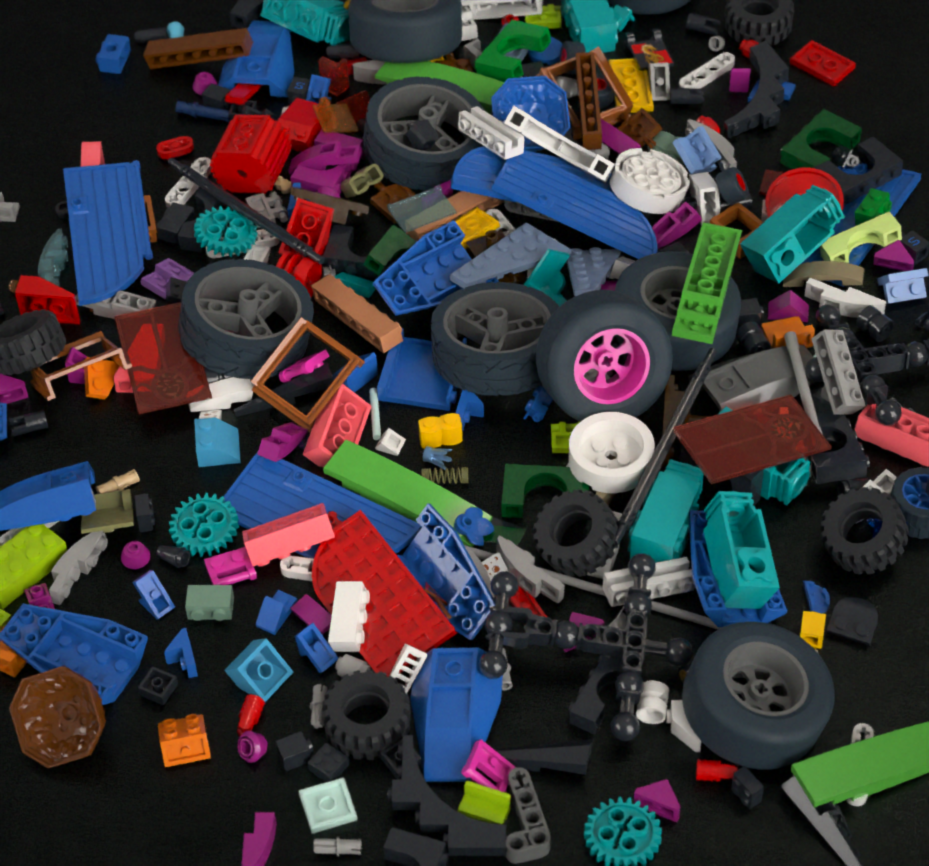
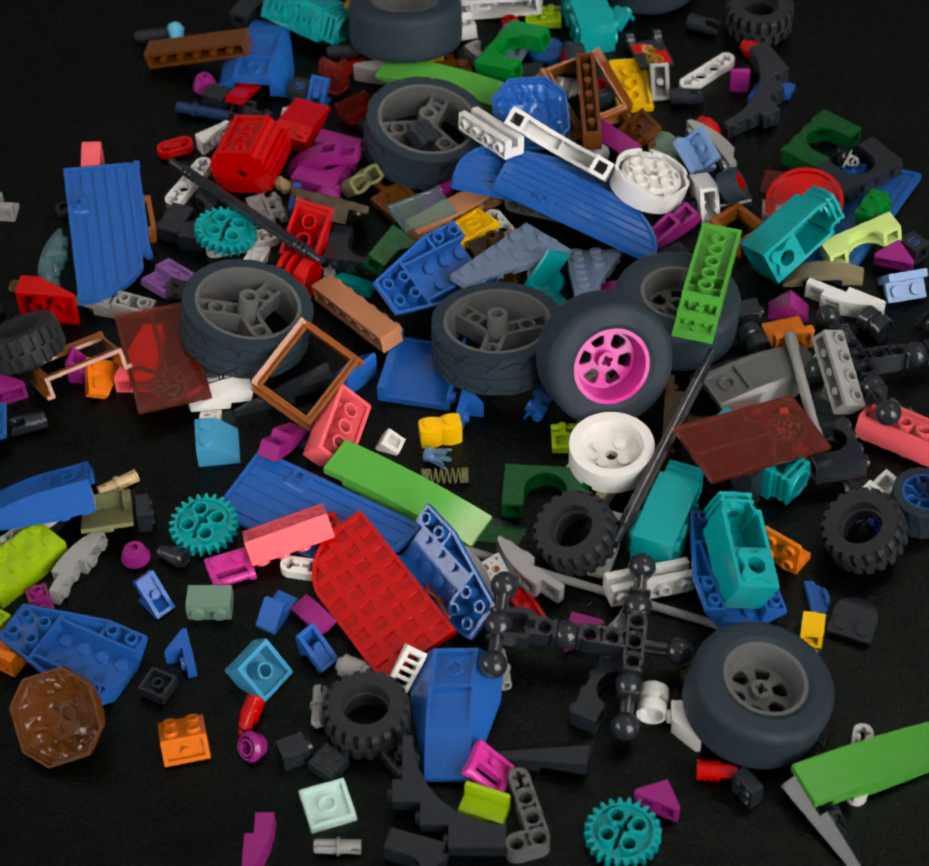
blue brick [96,34,131,74] -> none
dark pink plate [279,349,330,383] -> none
clear orange hinge [312,97,358,133] -> none
white brick [328,581,370,652] -> none
light aqua bar [369,388,381,440] -> none
blue plate [454,507,494,546] -> none
light grey hinge [609,256,635,279] -> none
light grey hinge [709,36,724,51] -> none
red tile [790,40,856,86] -> none
none -> white slope [195,120,229,155]
none -> orange bracket [765,525,811,575]

